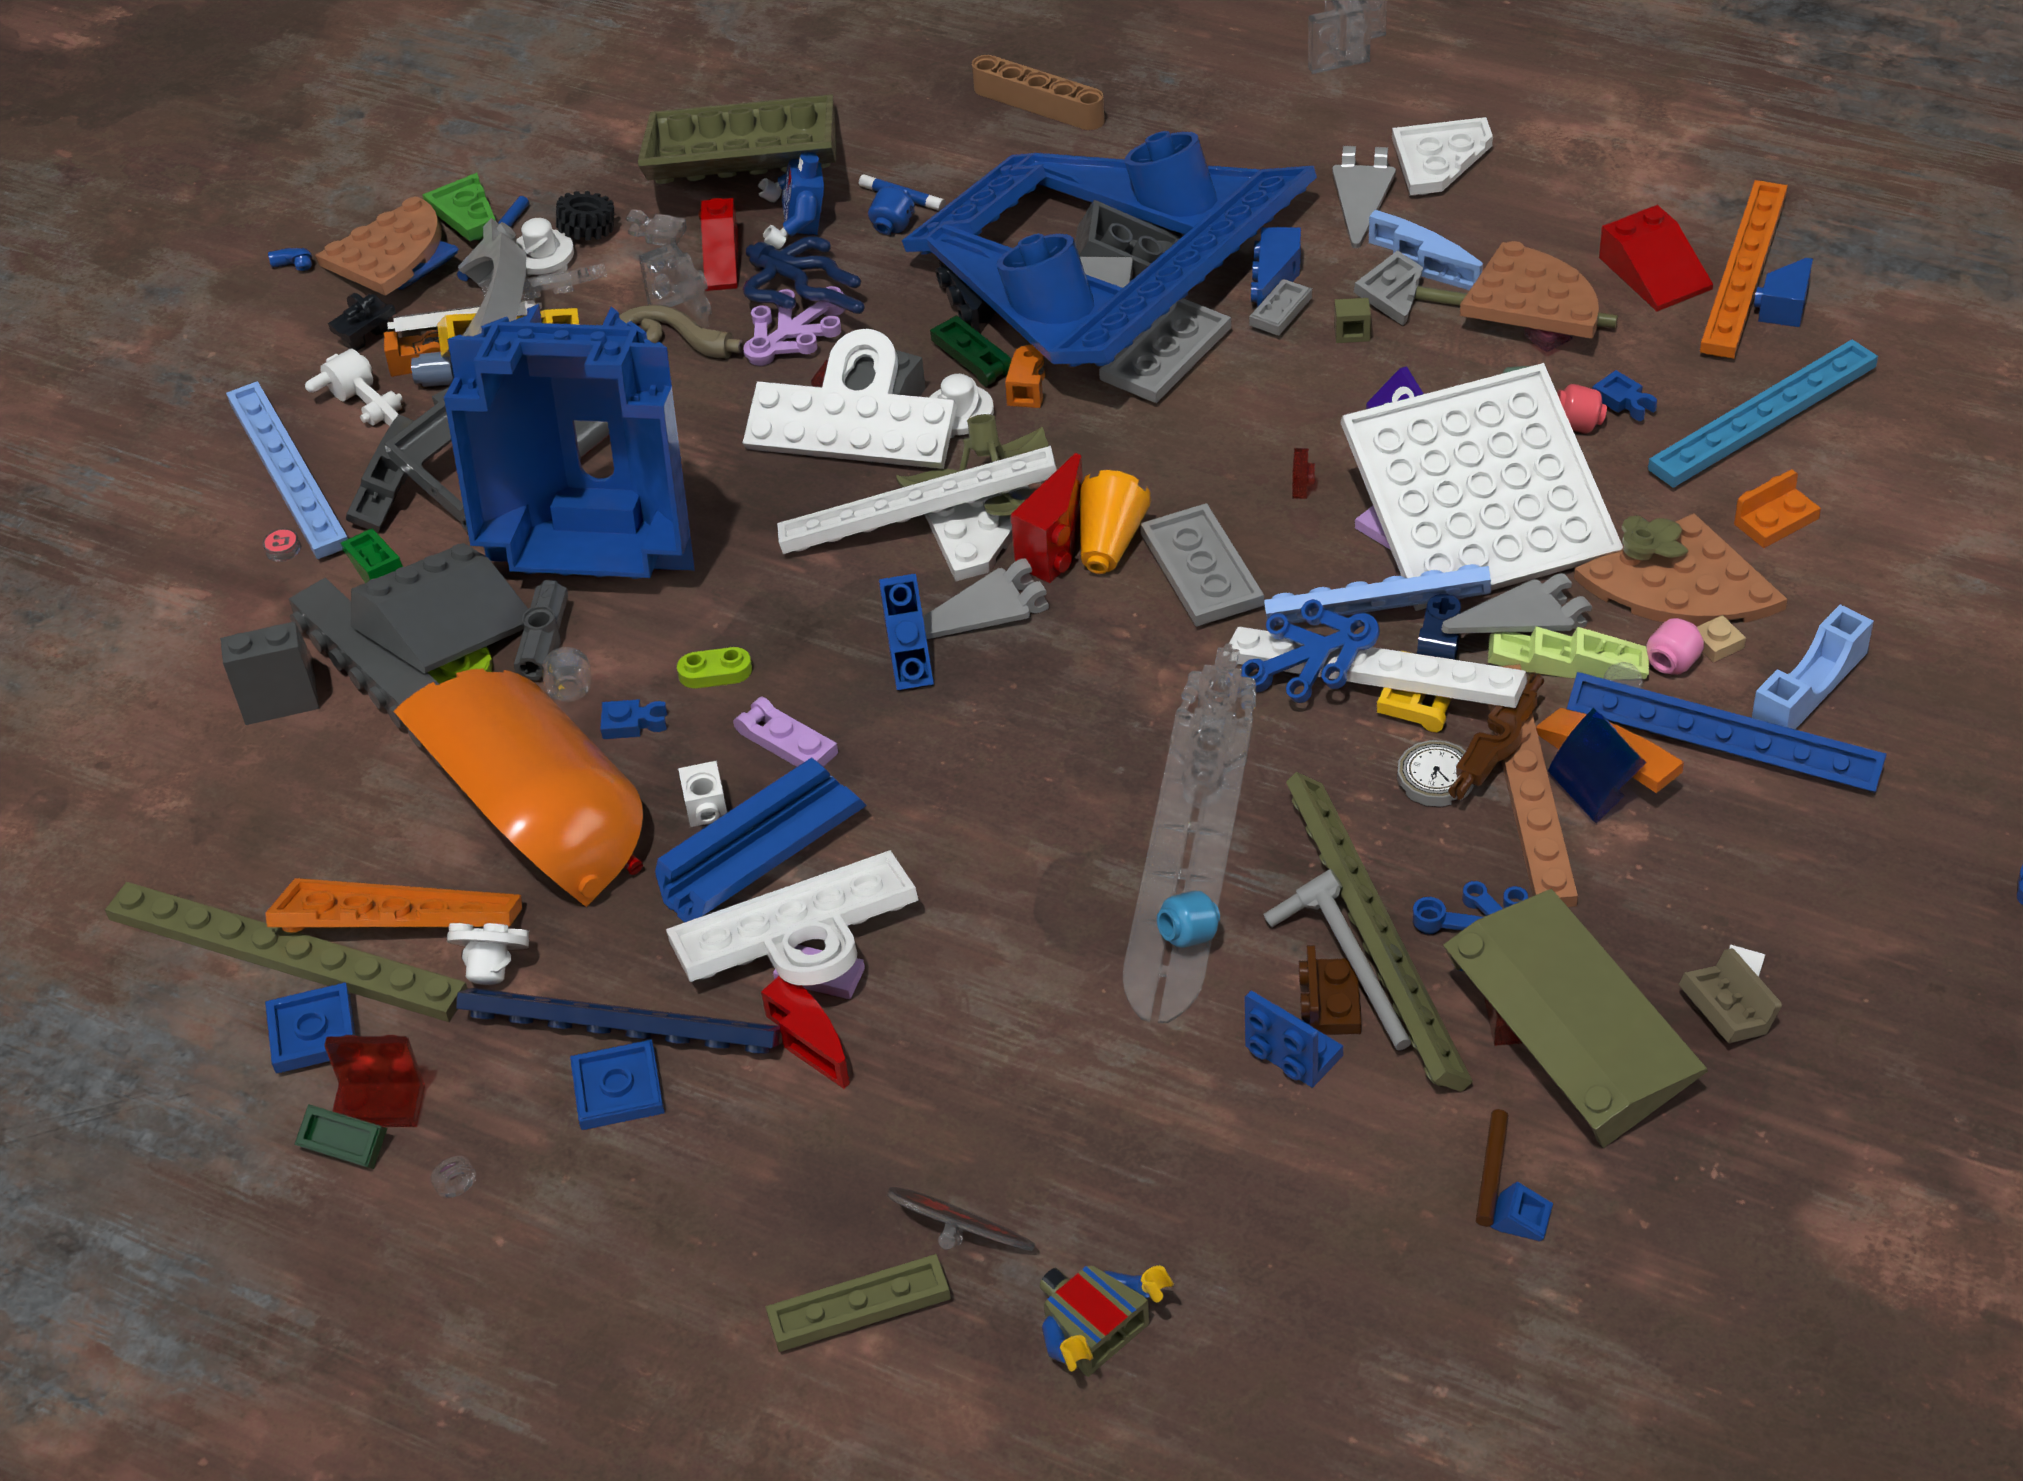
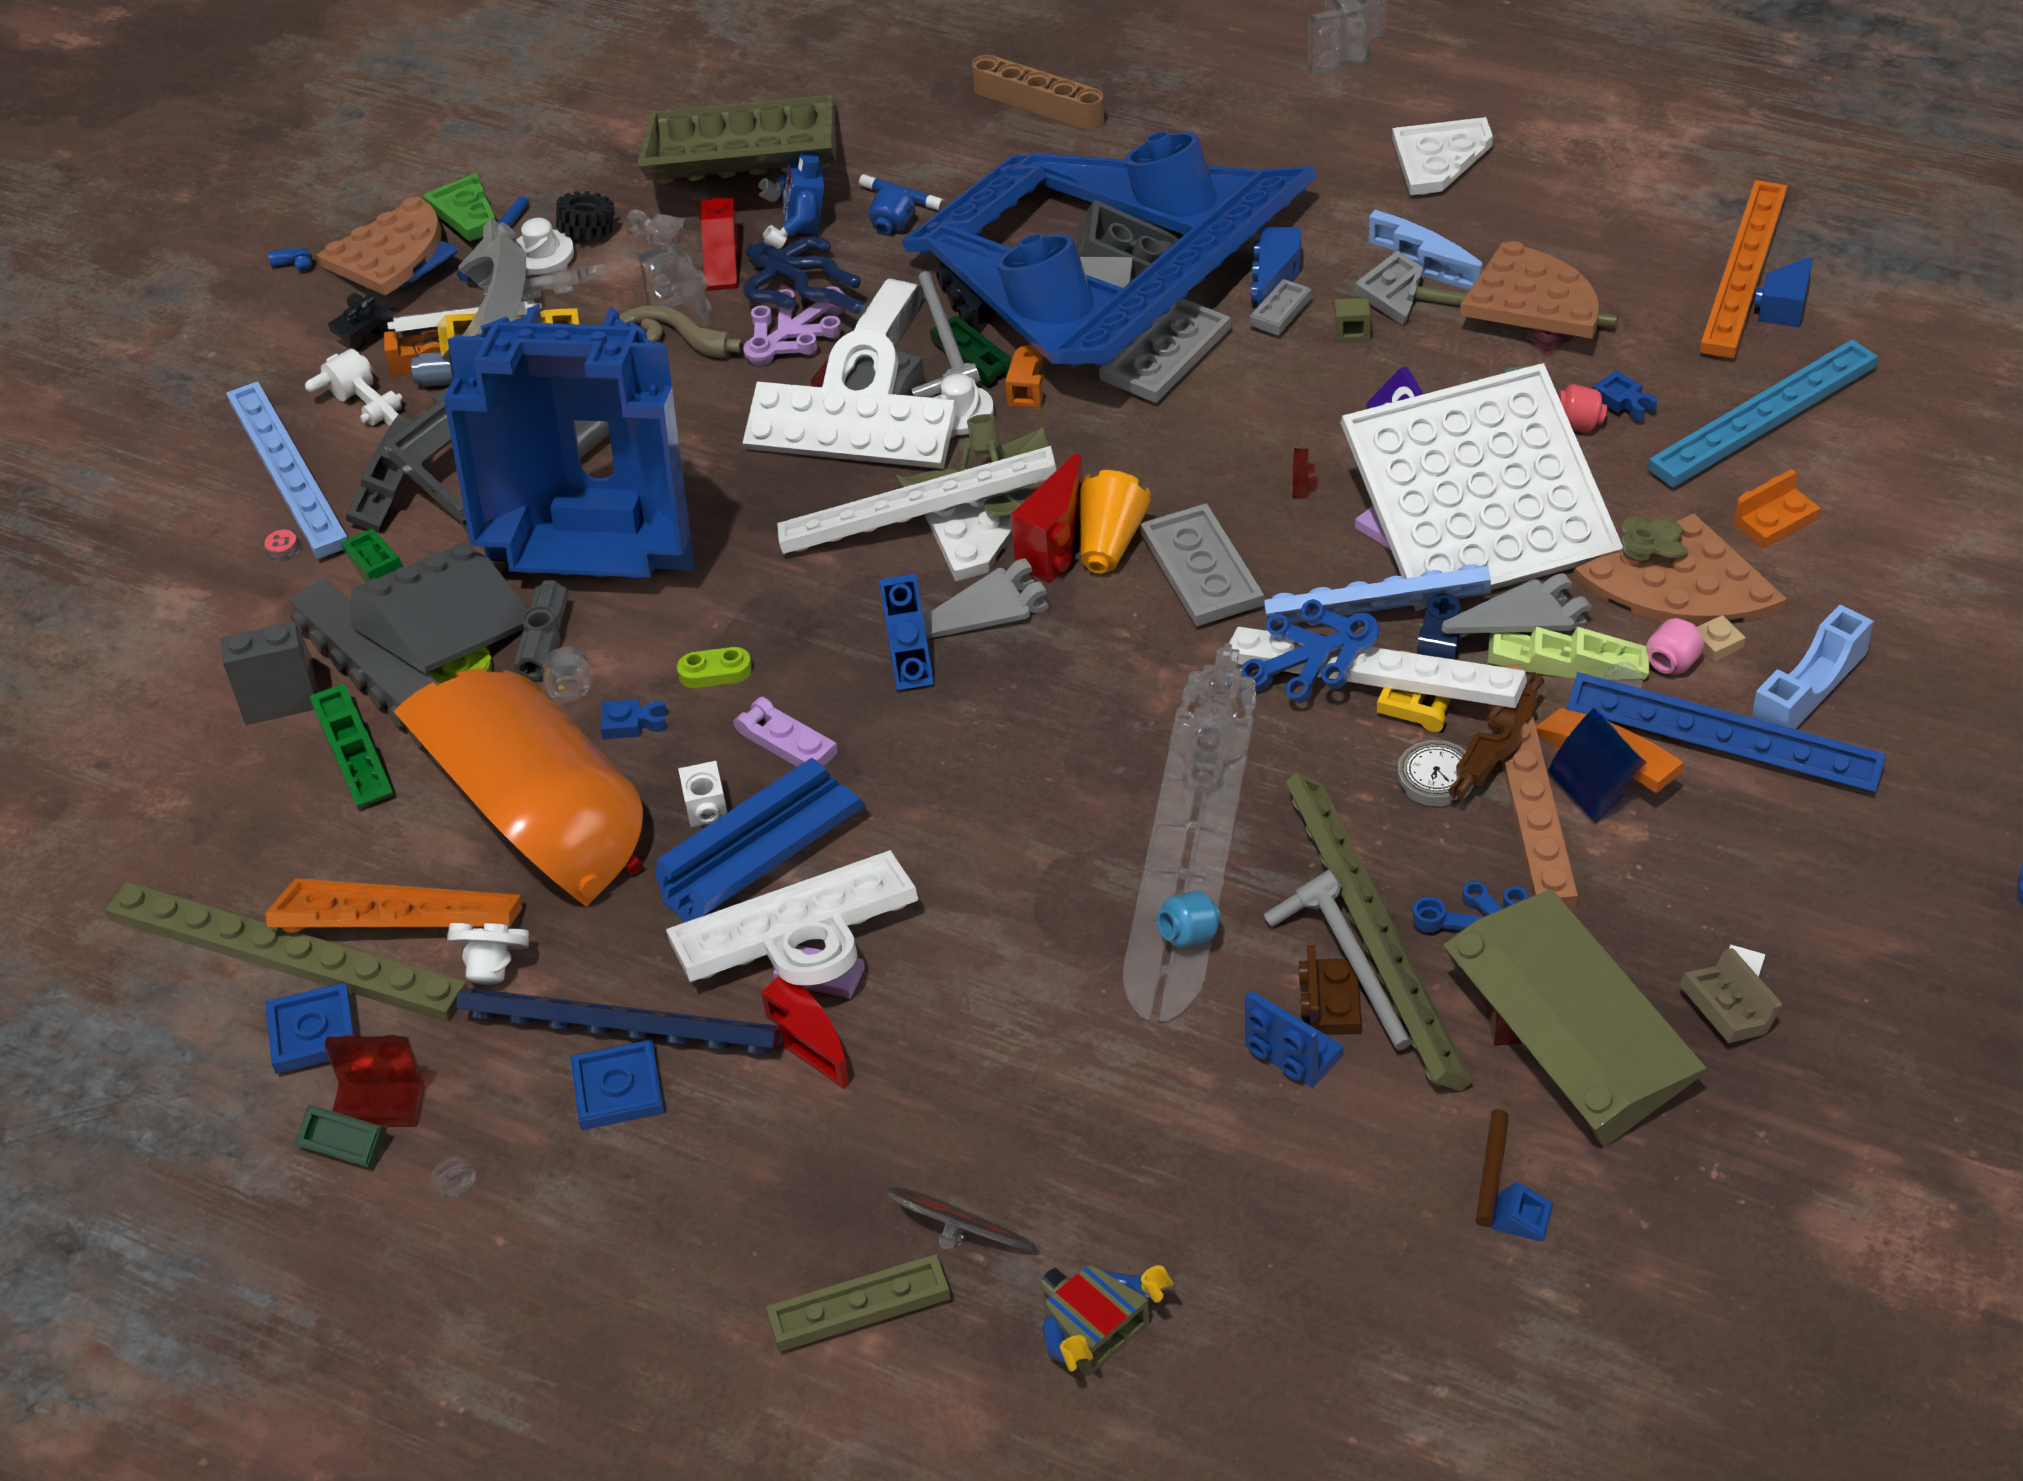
light grey flag [1332,146,1396,248] -> none
red slope [1599,204,1713,312] -> none
none -> green slope [309,683,394,809]
none -> white beam [854,278,923,347]
none -> light grey bar [911,271,981,397]

